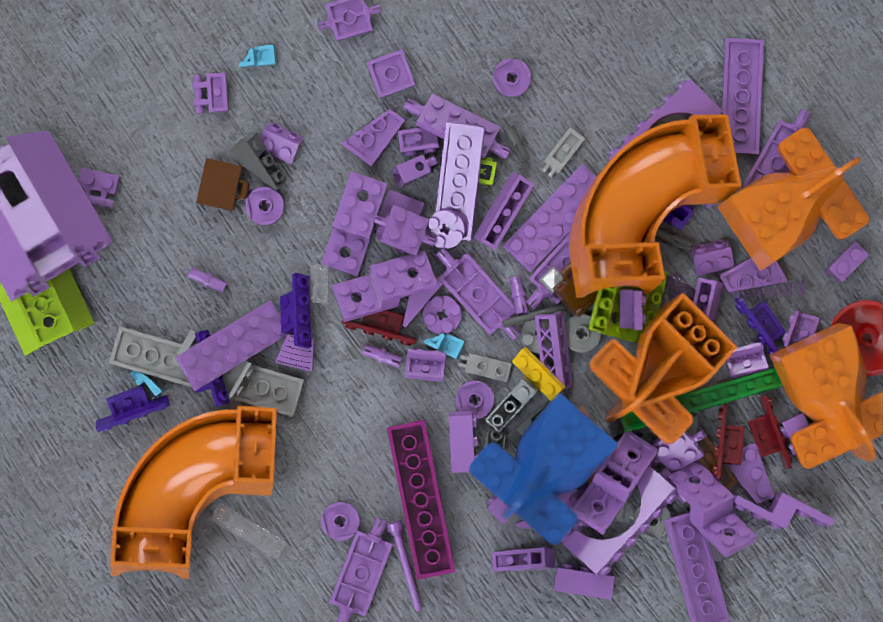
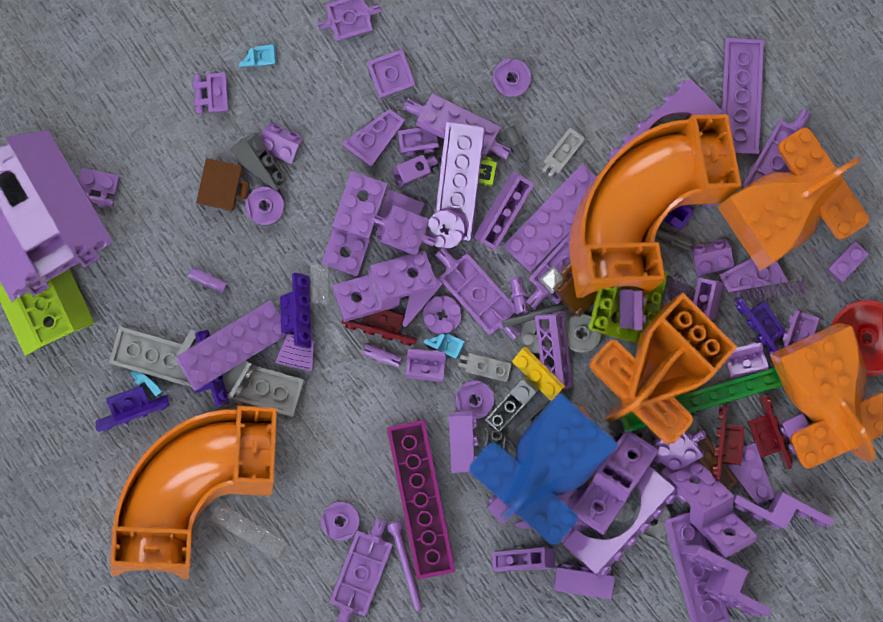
none -> medium lavender bracket [681,546,772,618]

